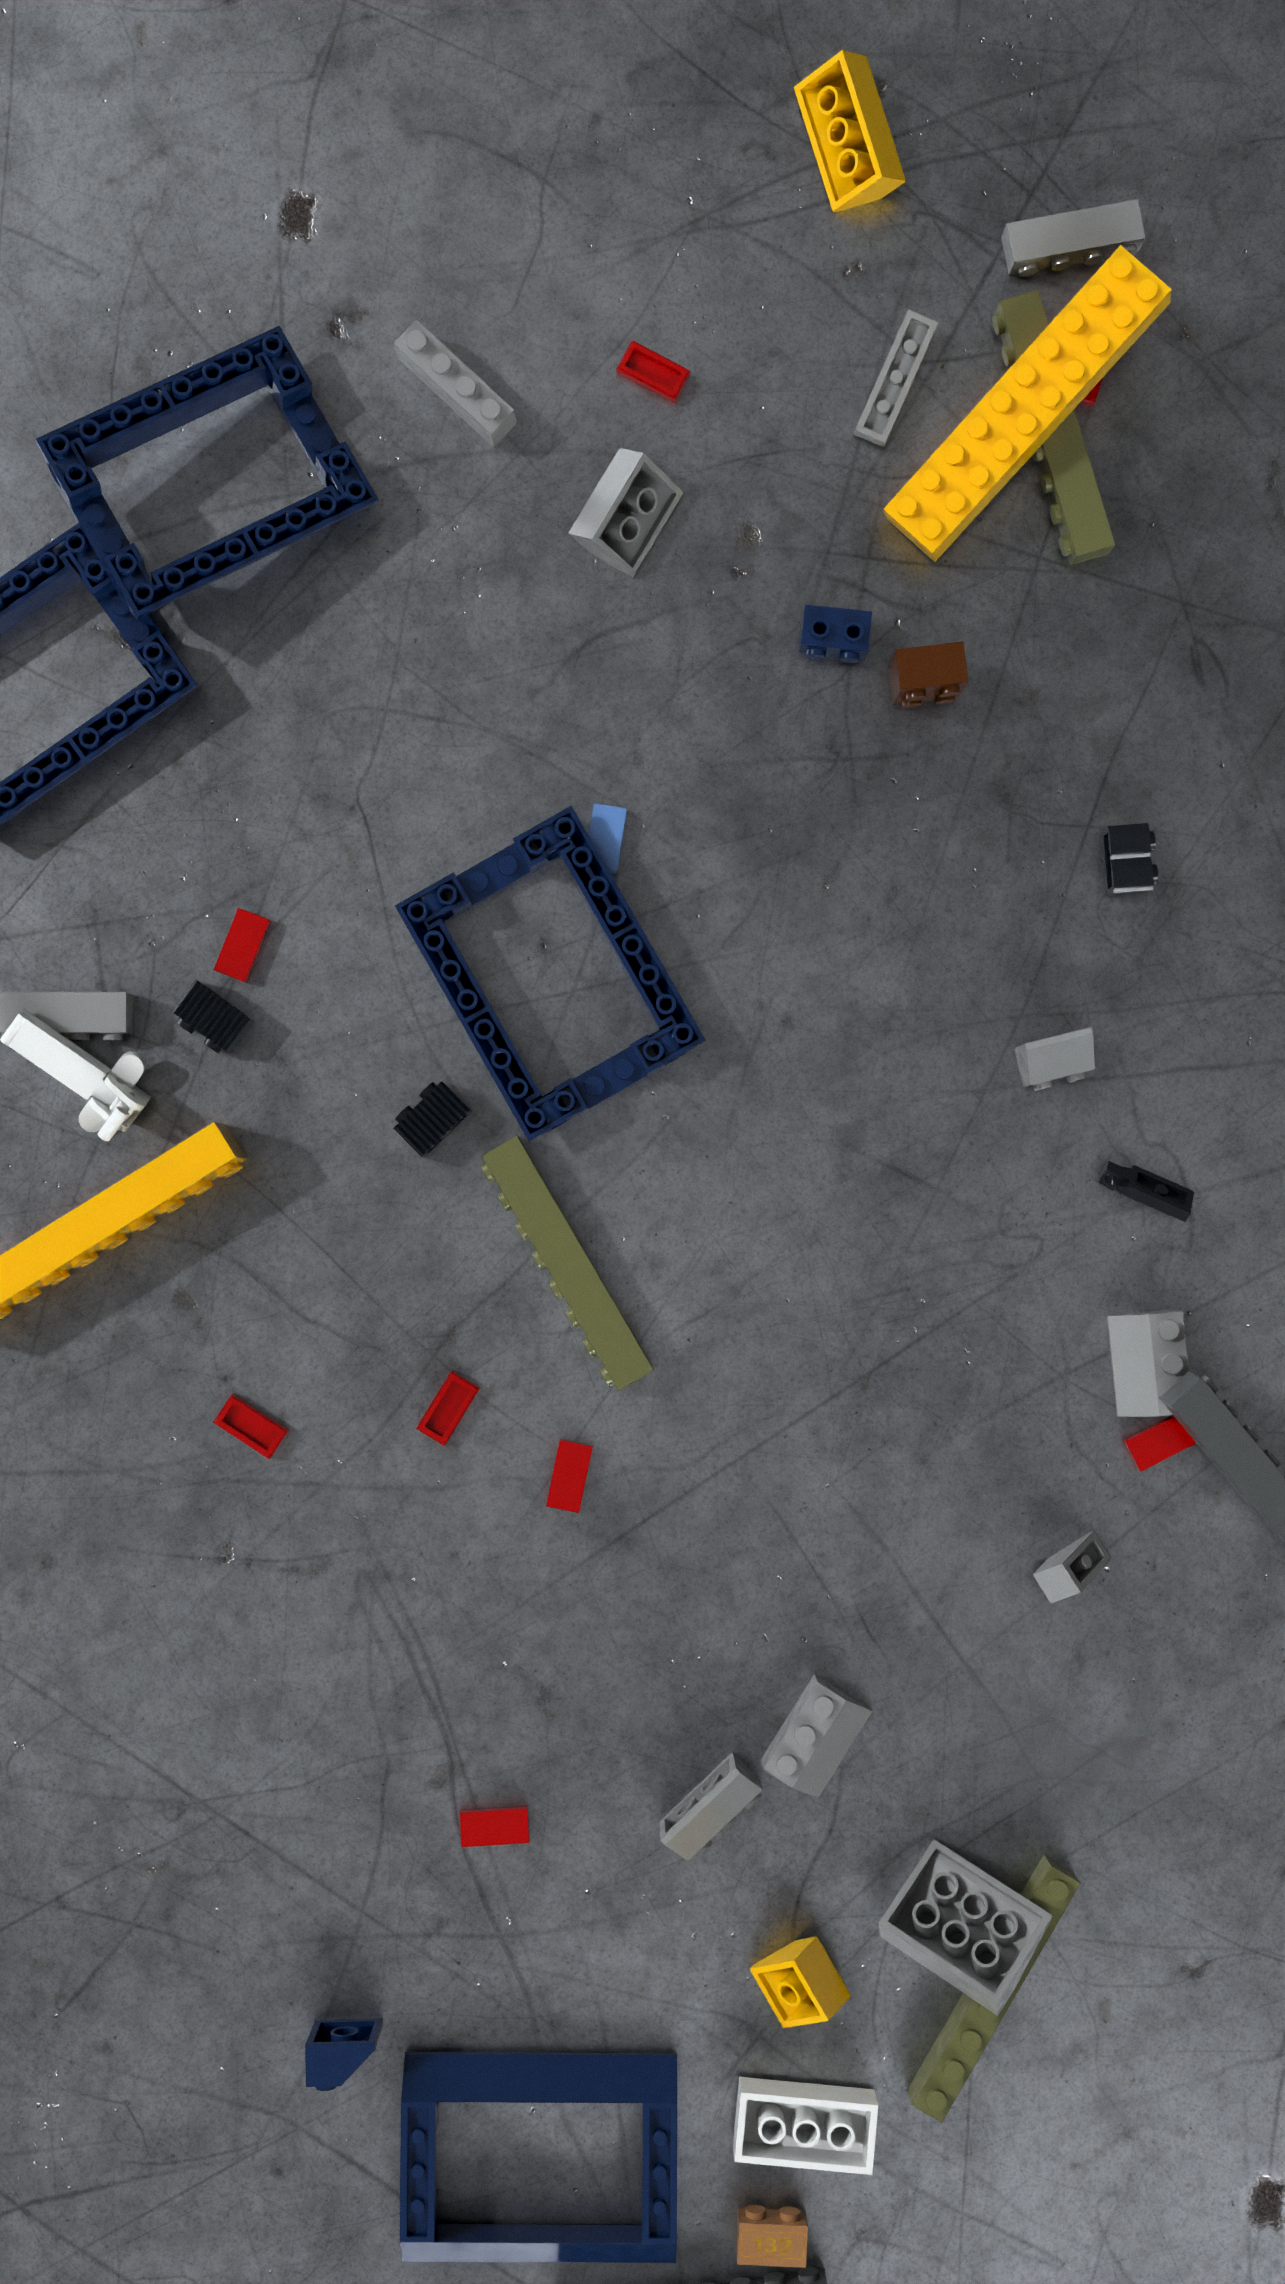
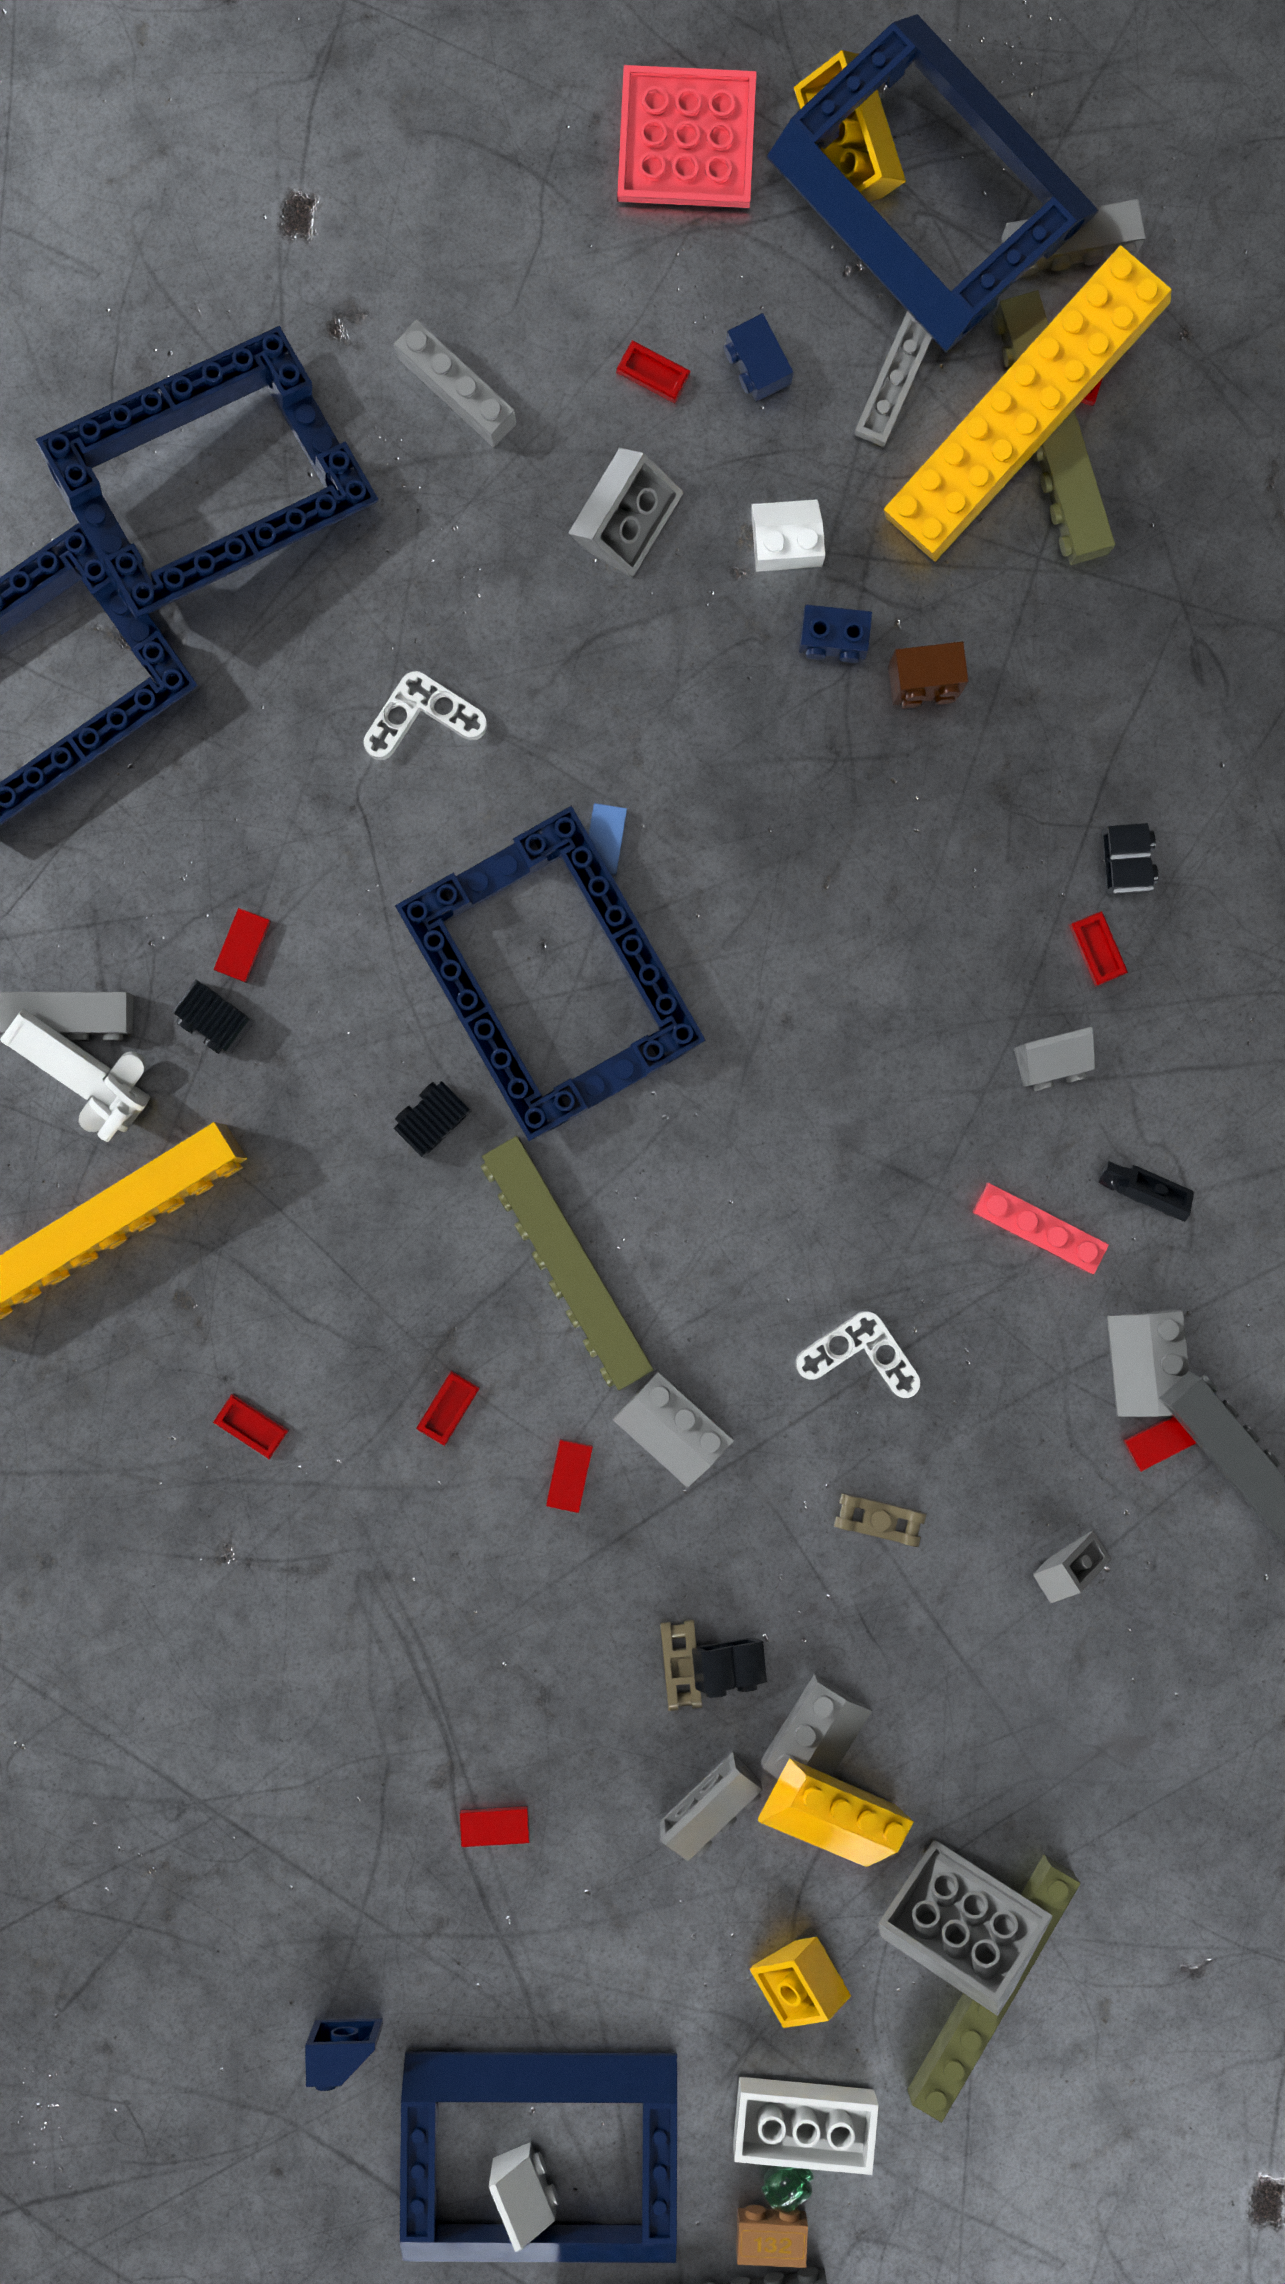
none -> white beam [364,671,487,760]
none -> white slope [489,2142,560,2252]
none -> light grey slope [613,1369,734,1487]
none -> coral plate [617,65,756,208]
none -> dark tan plate [660,1620,702,1711]
none -> black brick [692,1638,767,1698]
none -> dark blue brick [723,313,794,402]
none -> white slope [751,500,825,572]
none -> yellow slope [757,1758,914,1867]
none -> clear green head [761,2166,814,2213]
none -> dark blue slope [767,14,1099,353]
none -> white beam [796,1311,920,1398]
none -> dark tan plate [834,1493,927,1547]
none -> coral plate [972,1183,1109,1275]
none -> red tile [1069,911,1128,986]

